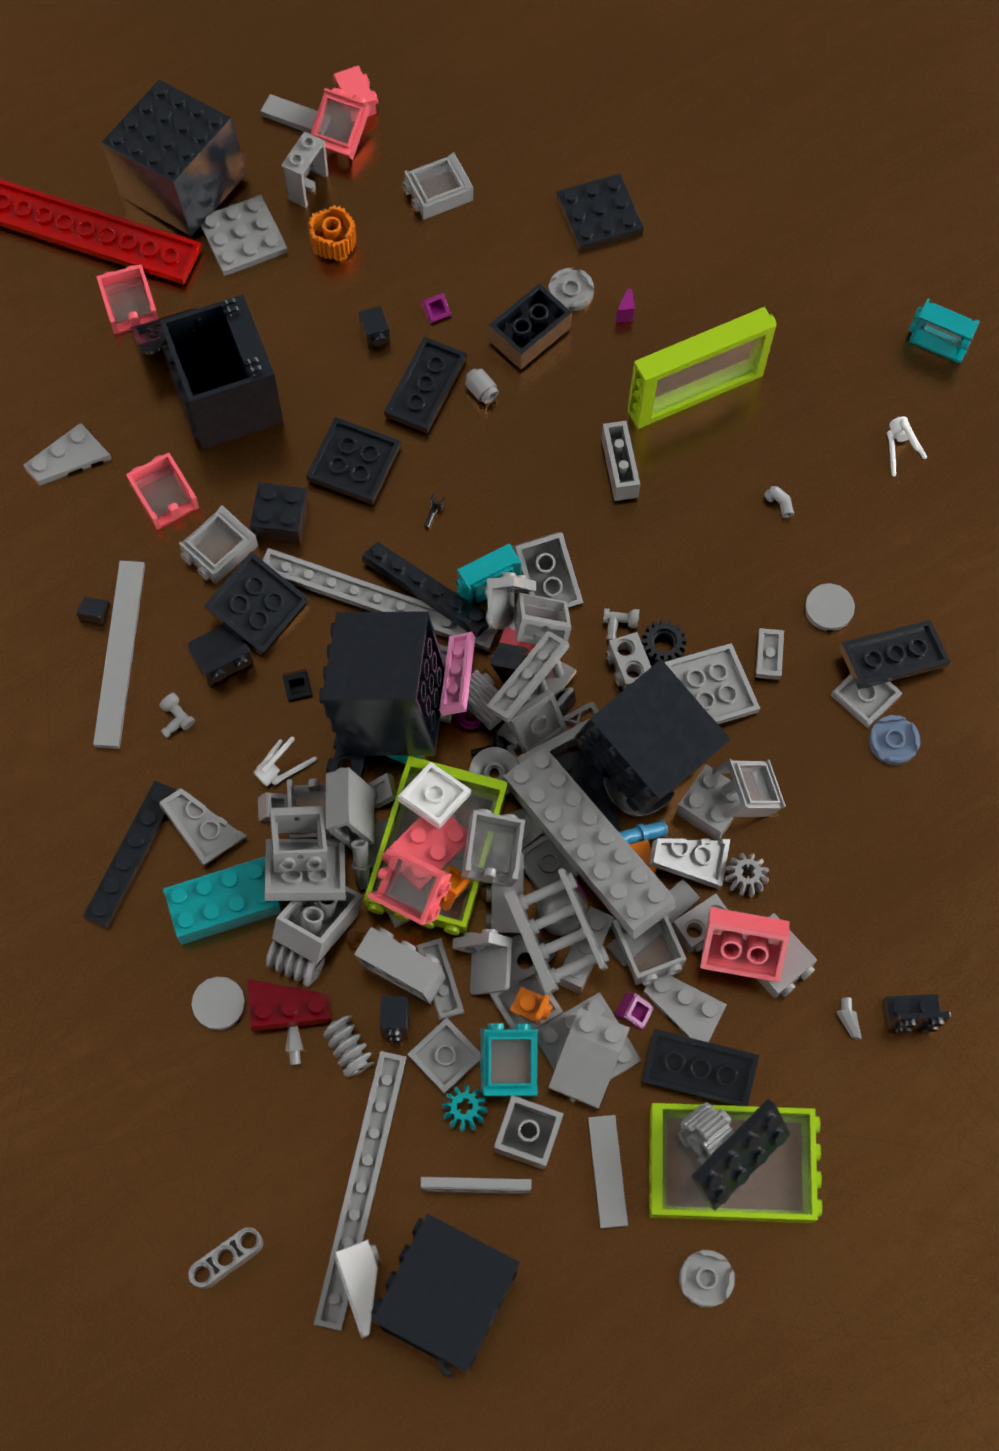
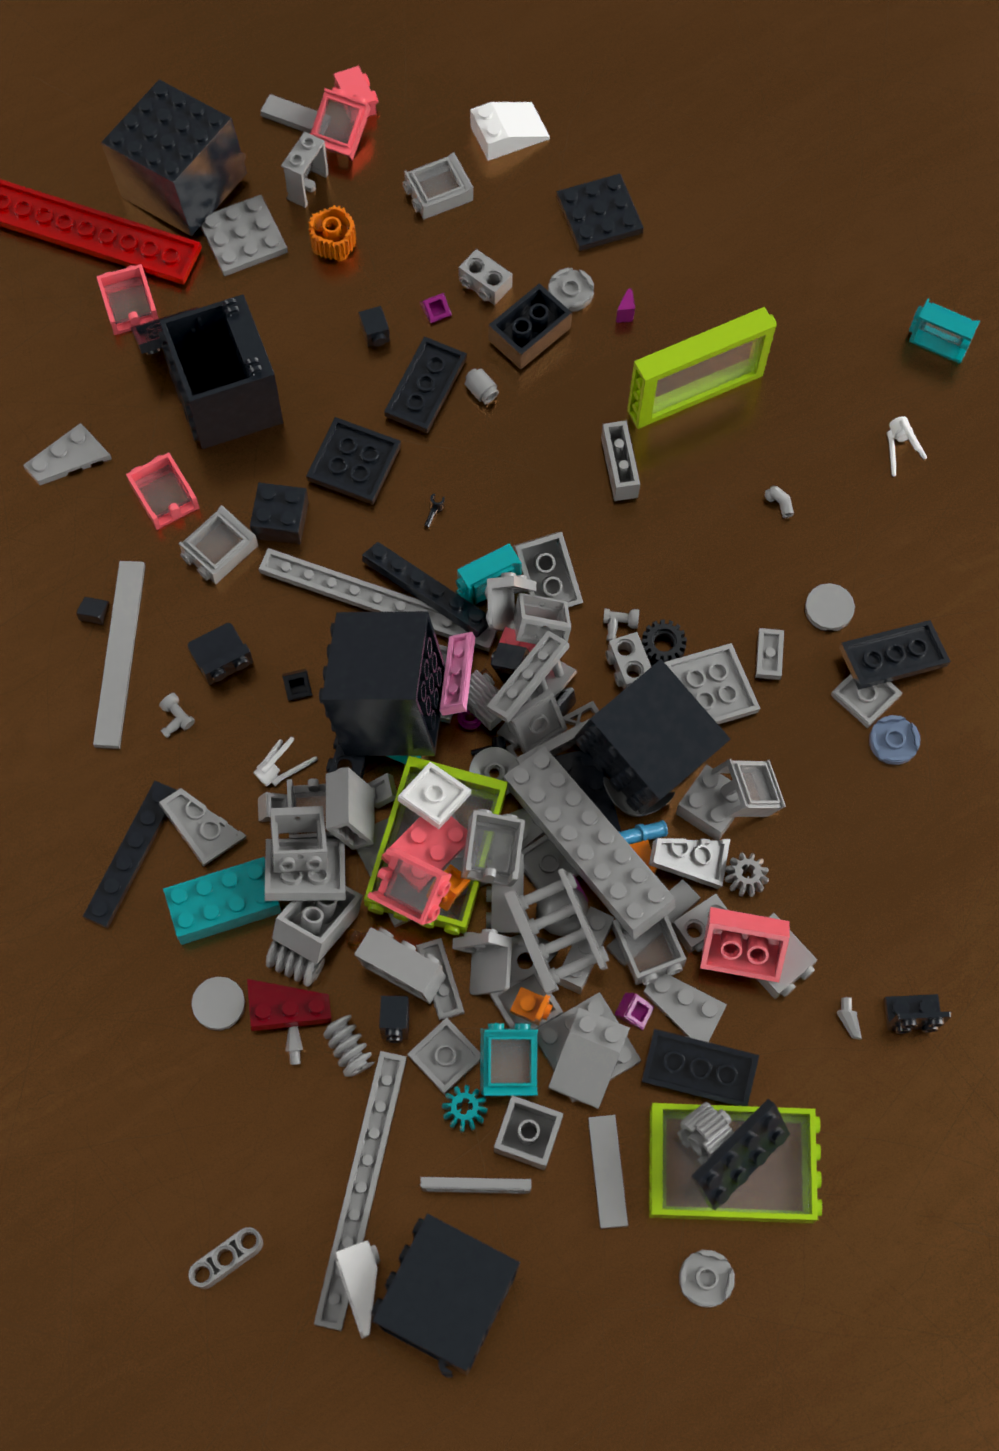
black plate [203,551,309,655] -> none
light grey axle [351,839,372,890] -> none
none -> light grey brick [459,249,512,305]
none -> white slope [470,102,550,161]

